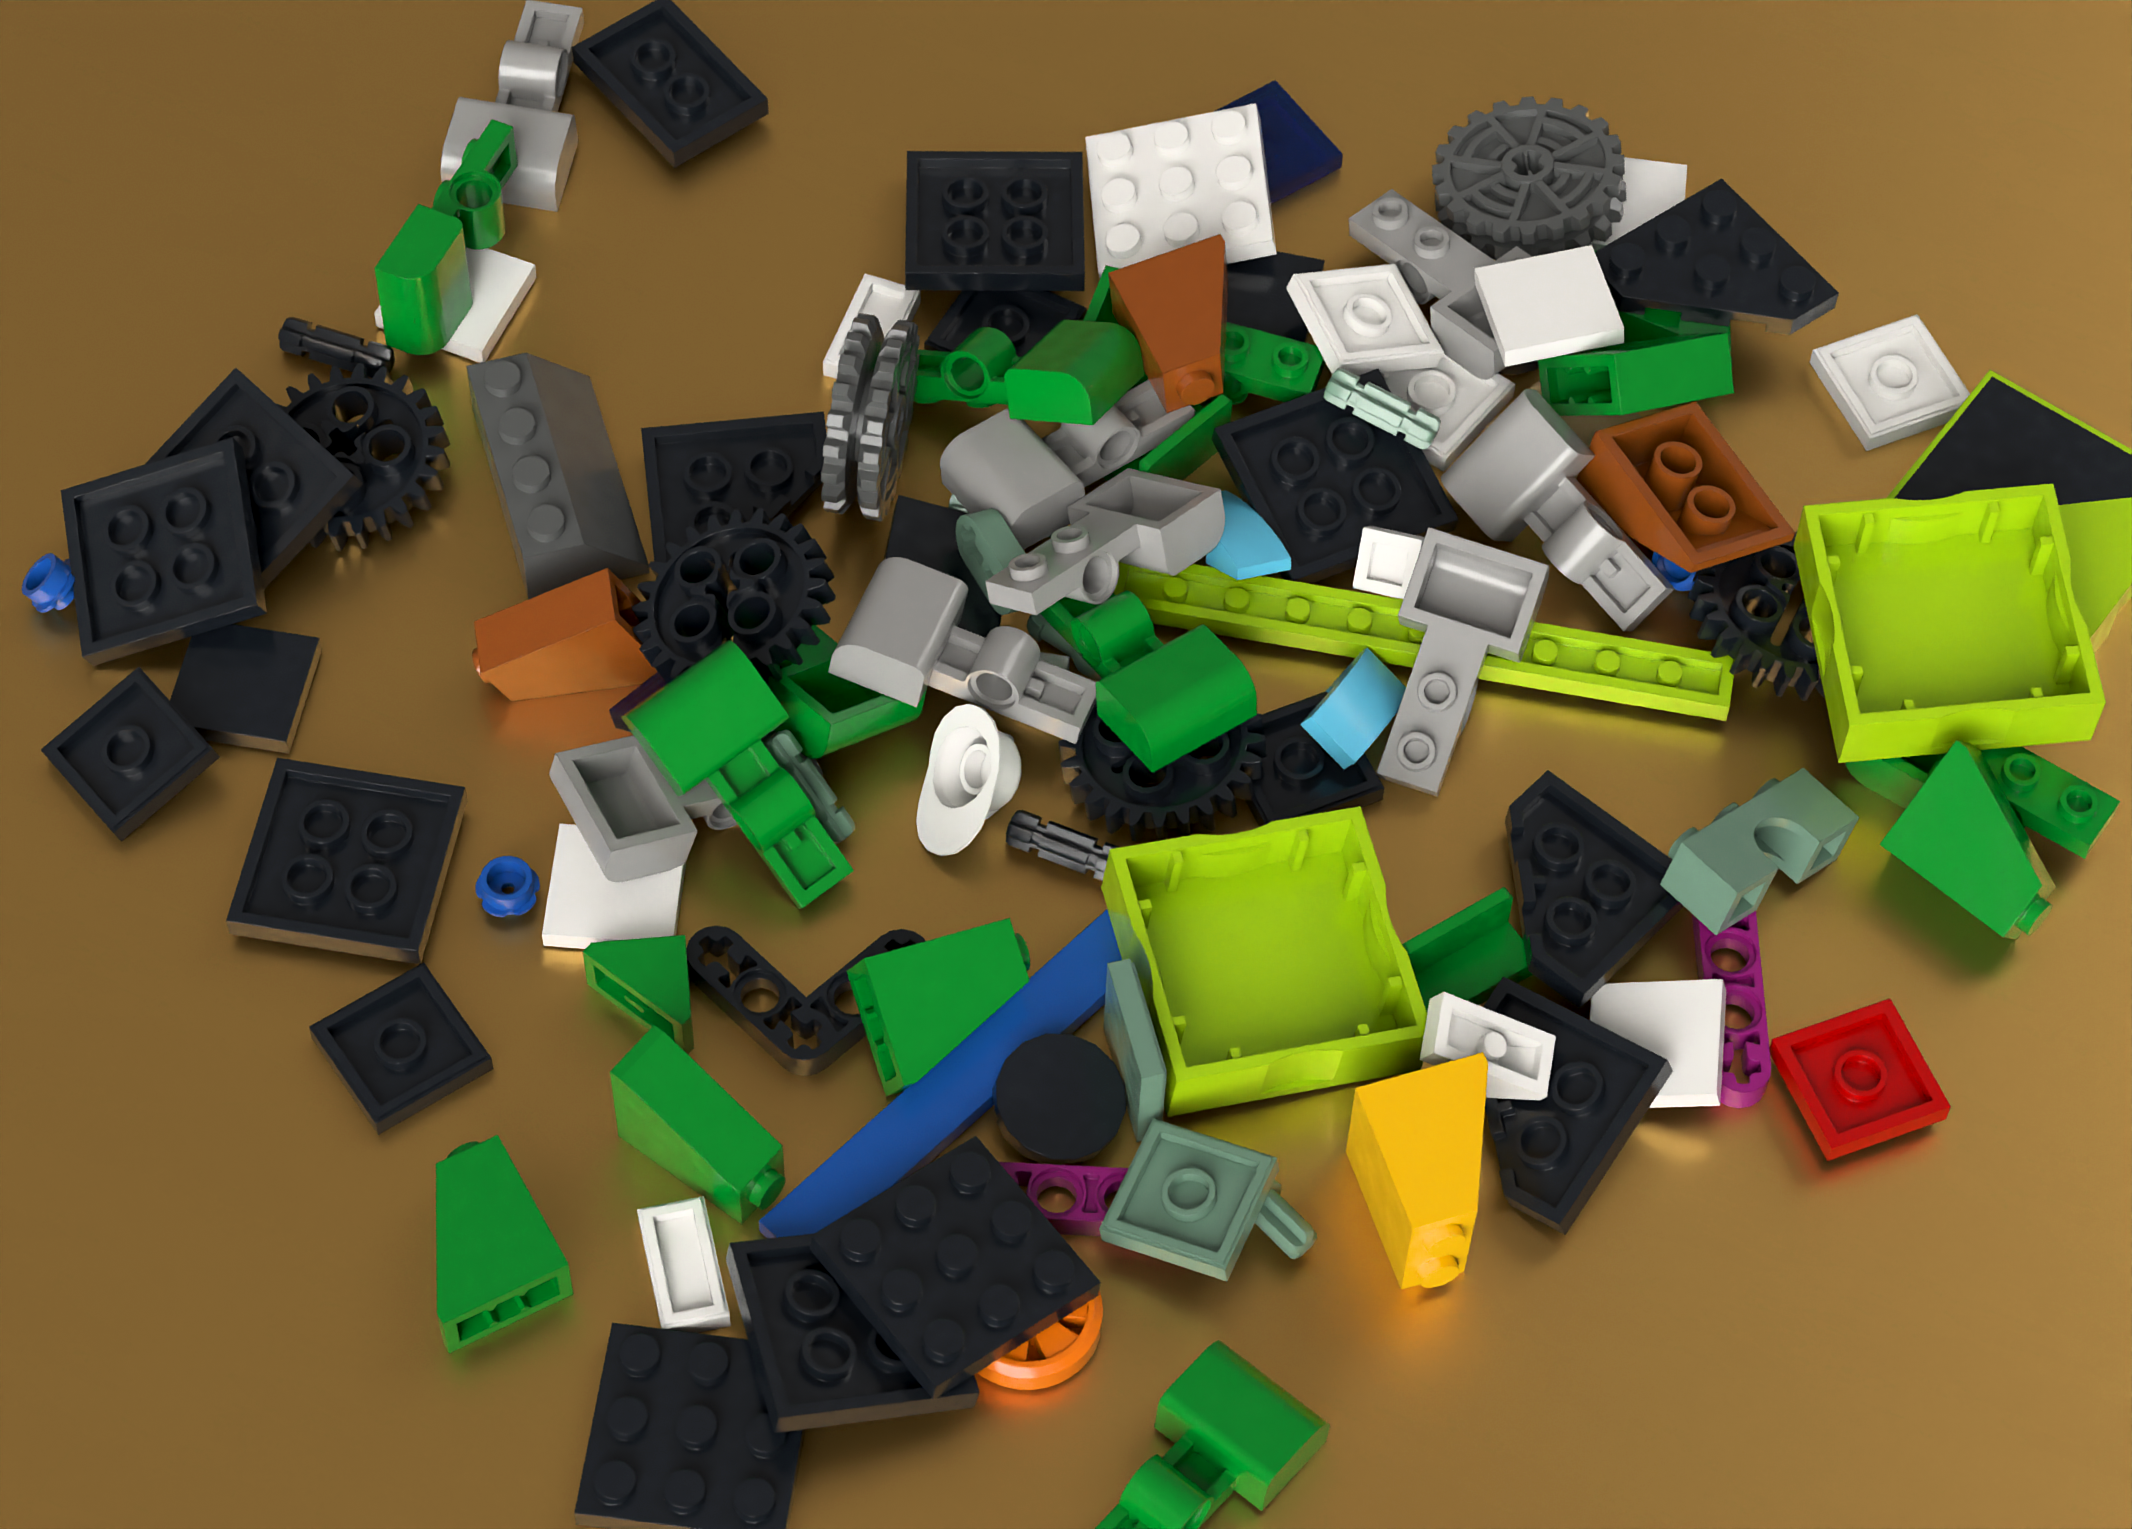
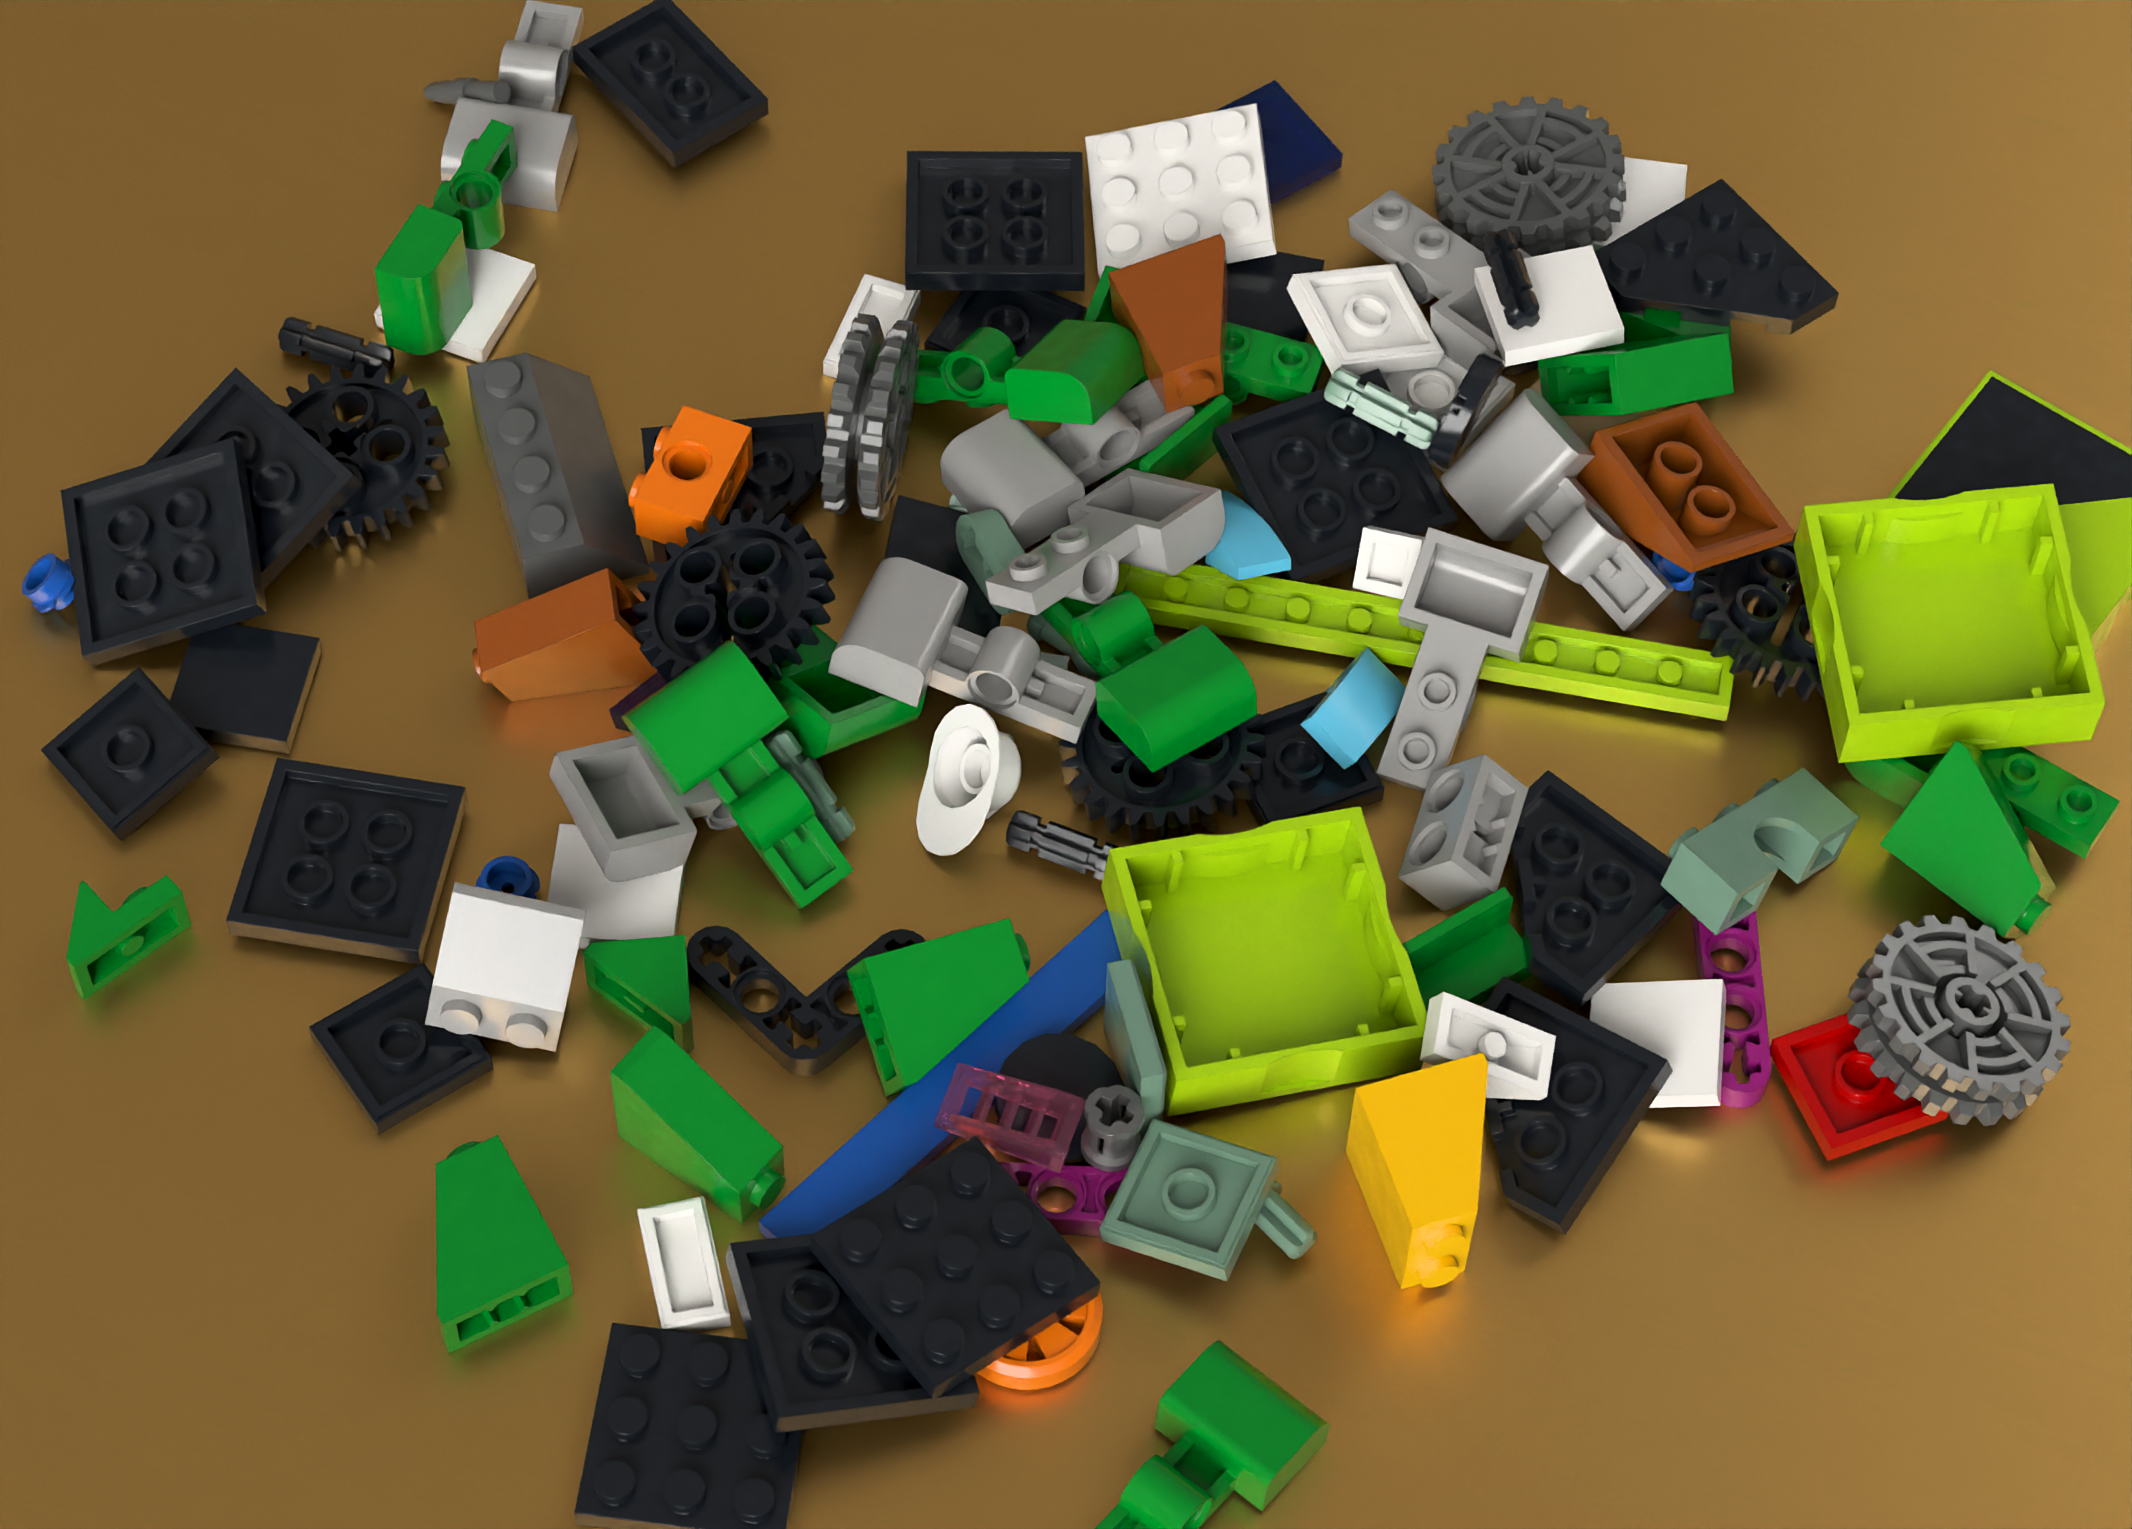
white tile [1809,314,1970,451] -> none
none -> green slope [66,875,191,1000]
none -> dark grey piece [424,78,511,105]
none -> slope [425,882,587,1052]
none -> orange brick [628,405,753,547]
none -> clear pink slope [934,1063,1087,1173]
none -> flat silver bush [1081,1085,1145,1172]
none -> light grey brick [1398,754,1529,911]
none -> black tile [1427,352,1505,469]
none -> black axle [1483,228,1540,330]
none -> dark grey piece [1847,915,2071,1126]

